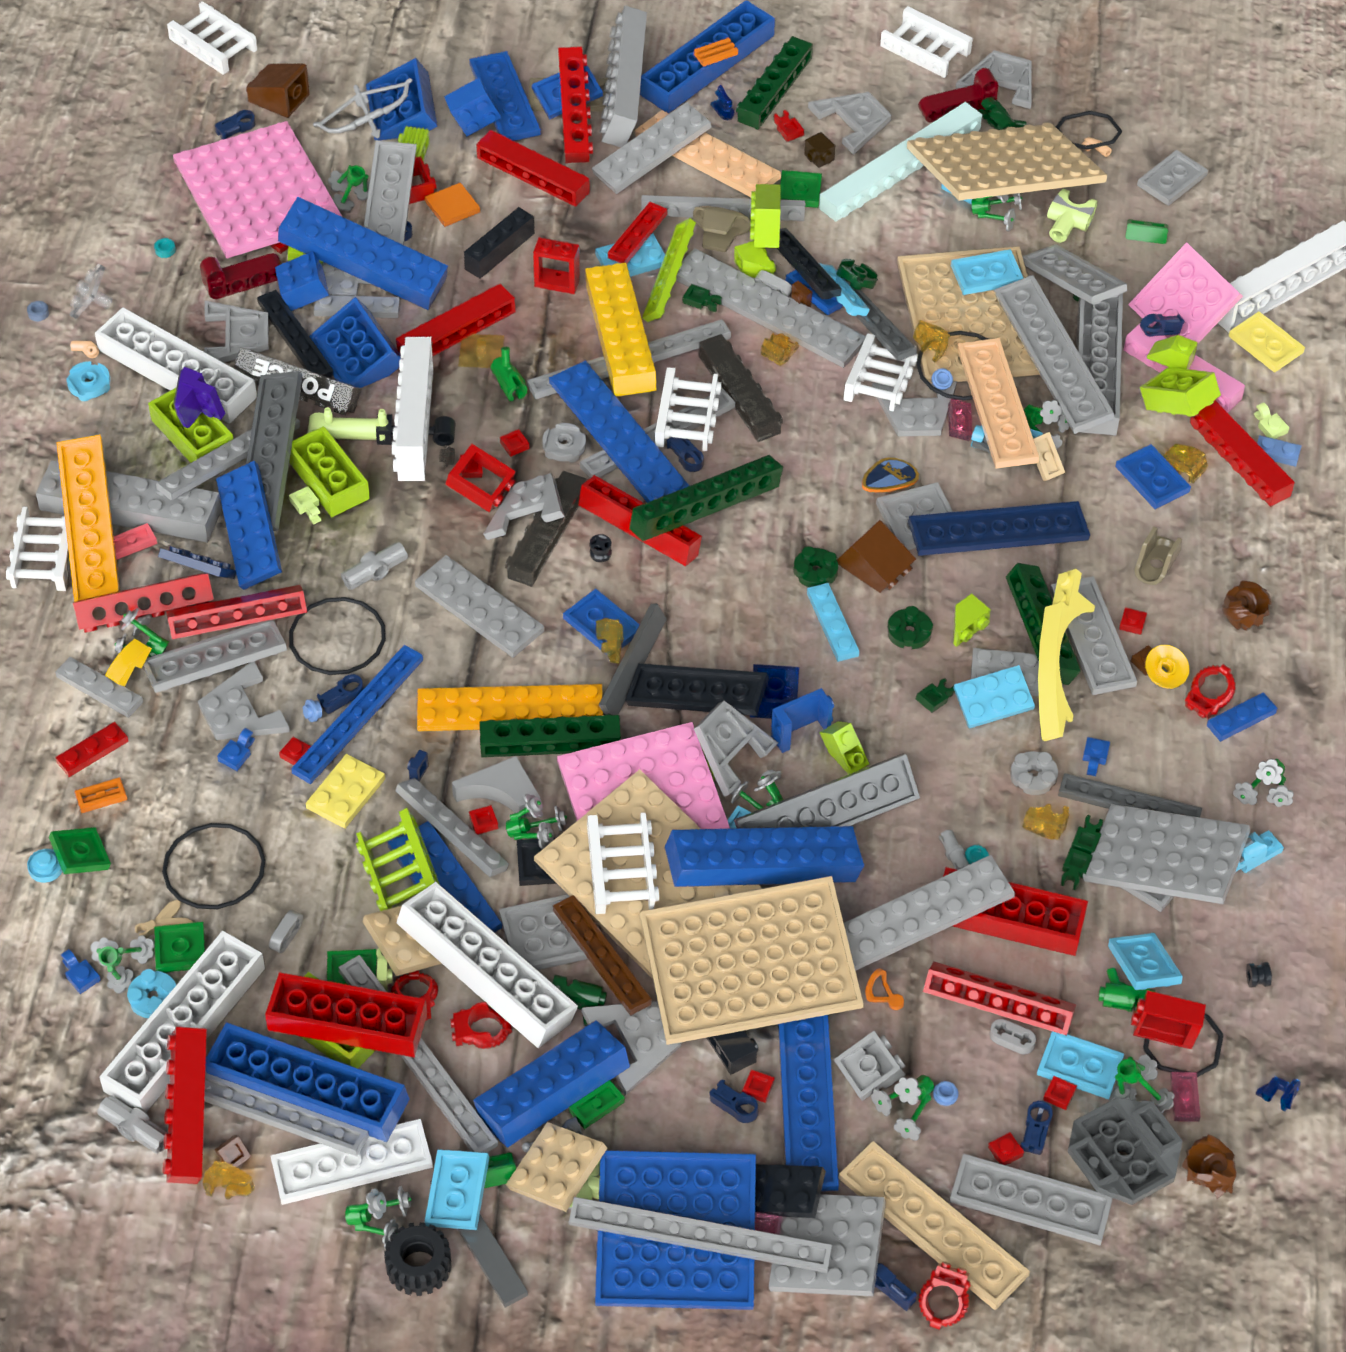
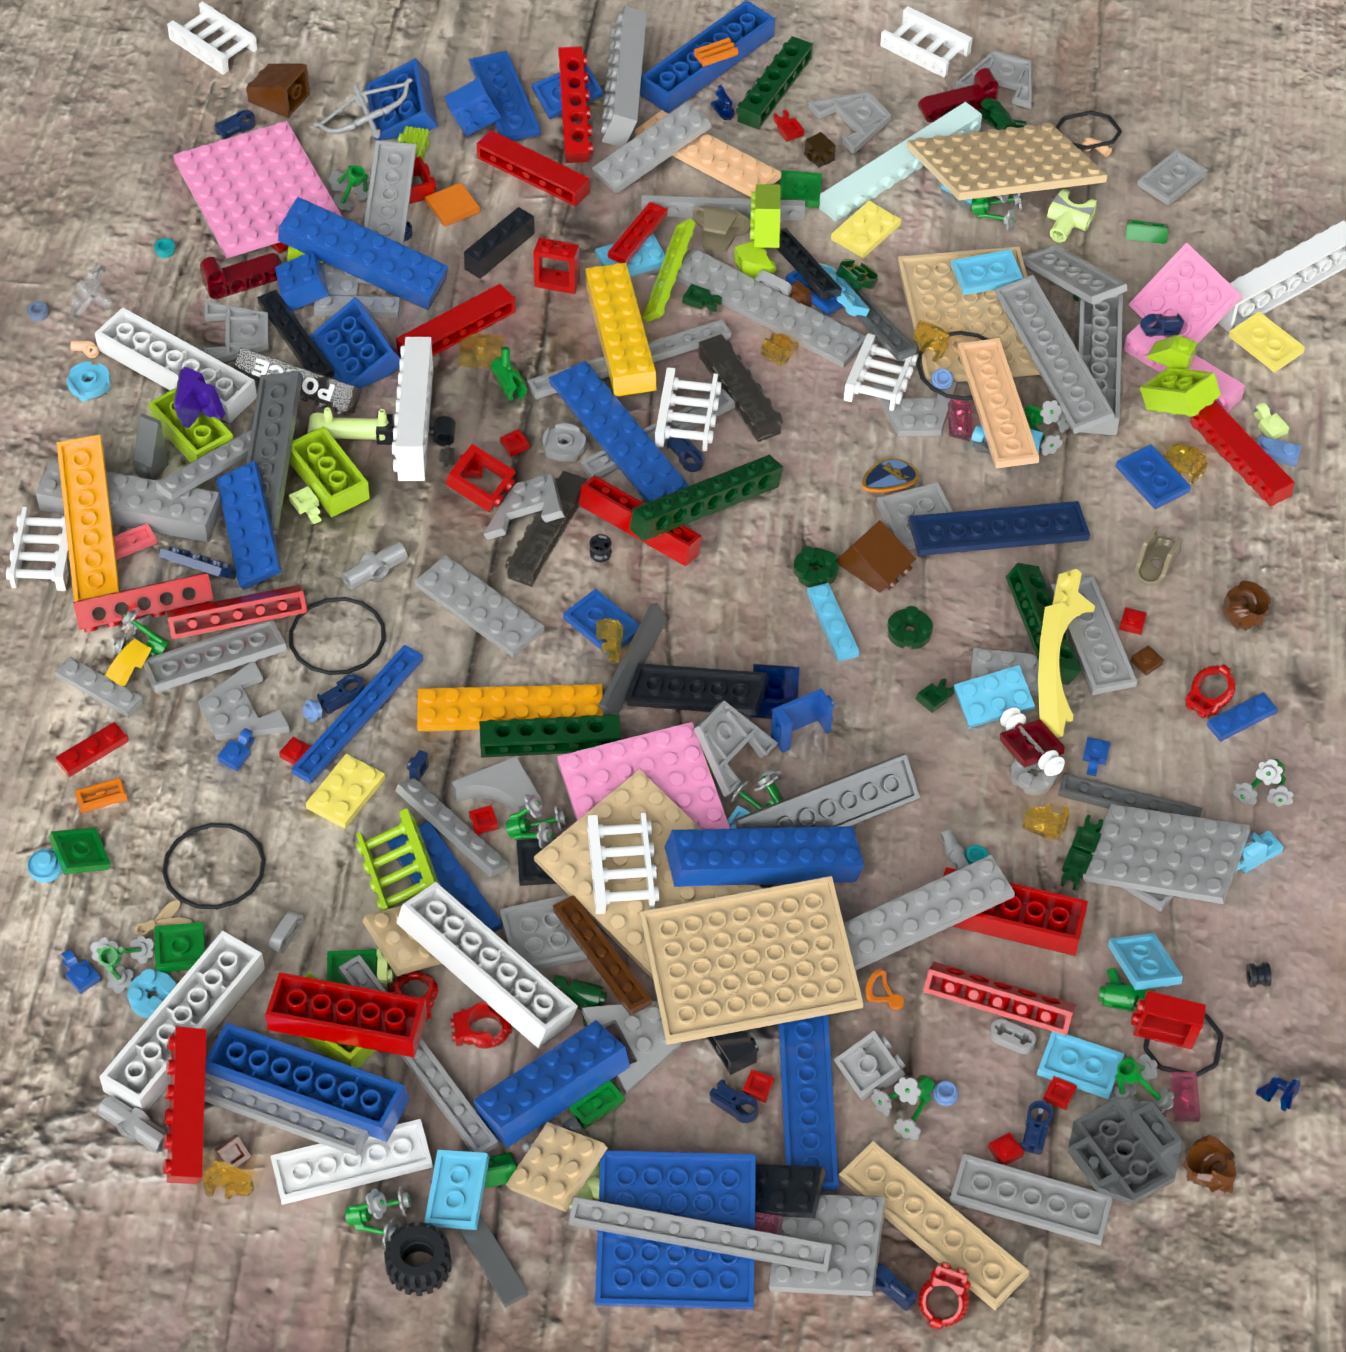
lime slope [819,721,869,774] -> none
lime slope [953,593,991,647] -> none
tan plate [1033,432,1065,481] -> none
yellow dish [1145,645,1189,689] -> none
none -> dark grey slope [133,413,169,480]
none -> light yellow plate [831,201,901,258]
none -> dark red plate [999,707,1065,776]

